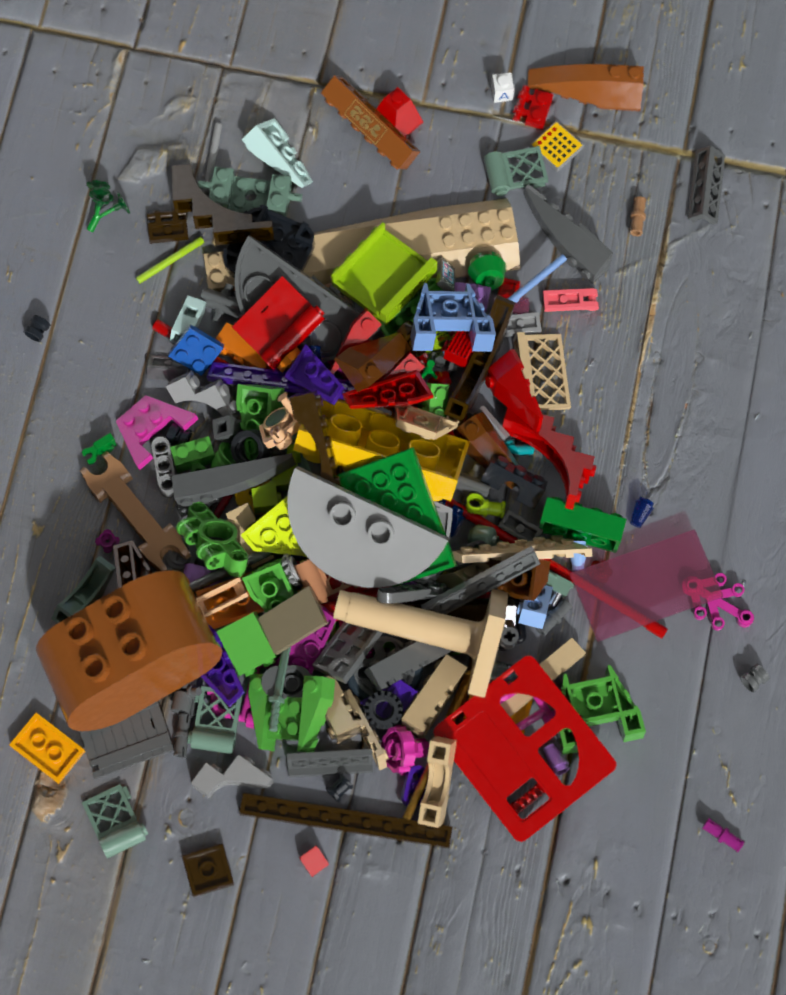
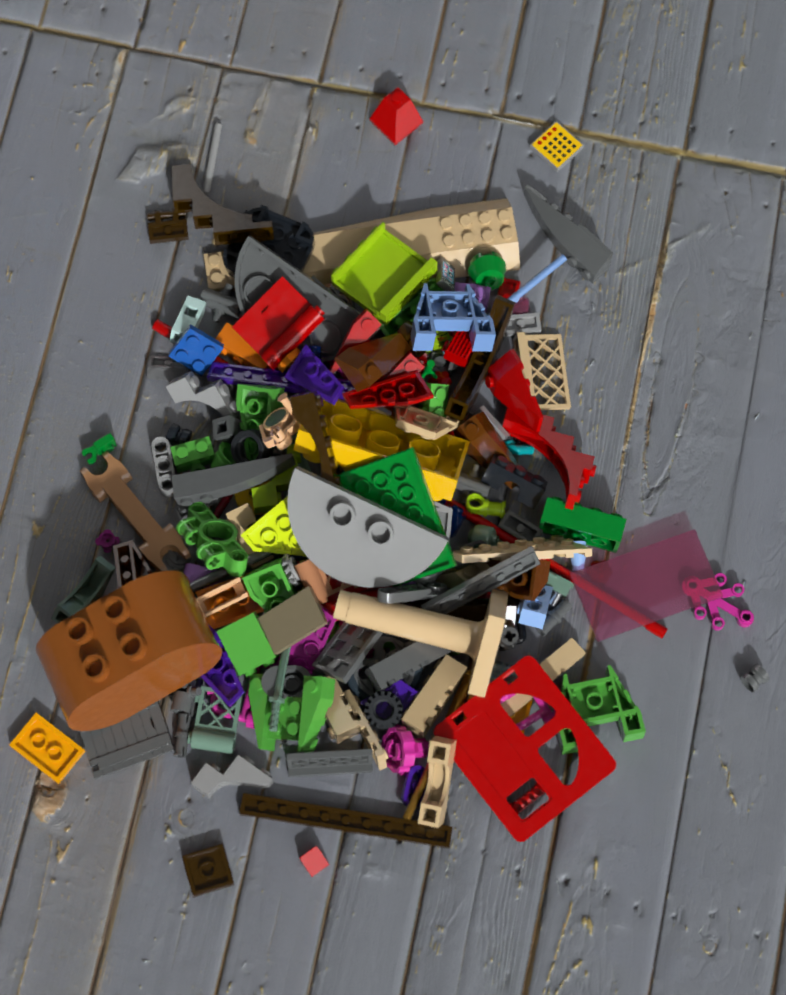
black wheel [24,315,51,342] -> none
sand green piece [82,784,148,859] -> none
dark green plant [86,180,130,233] -> none
dark pink wing [116,395,198,470] -> none
lime bar [136,236,205,284] -> none
sand green brick [198,166,303,217] -> none
light aqua wedge [242,118,313,188] -> none
dark orange brick [321,75,421,169] -> none
black bush [326,774,354,802] -> none
sand green piece [484,146,548,196] -> none
white brick [491,73,514,103] -> none
red plate [512,85,554,130] -> none
dark orange wedge [528,64,644,111] -> none
coral plate [543,288,599,312] -> none
medium lavender cone [543,744,570,776] -> none
medium nougat pin [630,196,646,236] -> none
clear blue cone [630,497,654,528] -> none
dark grey fence [688,145,725,225] -> none
magenta pin [702,818,745,853] -> none

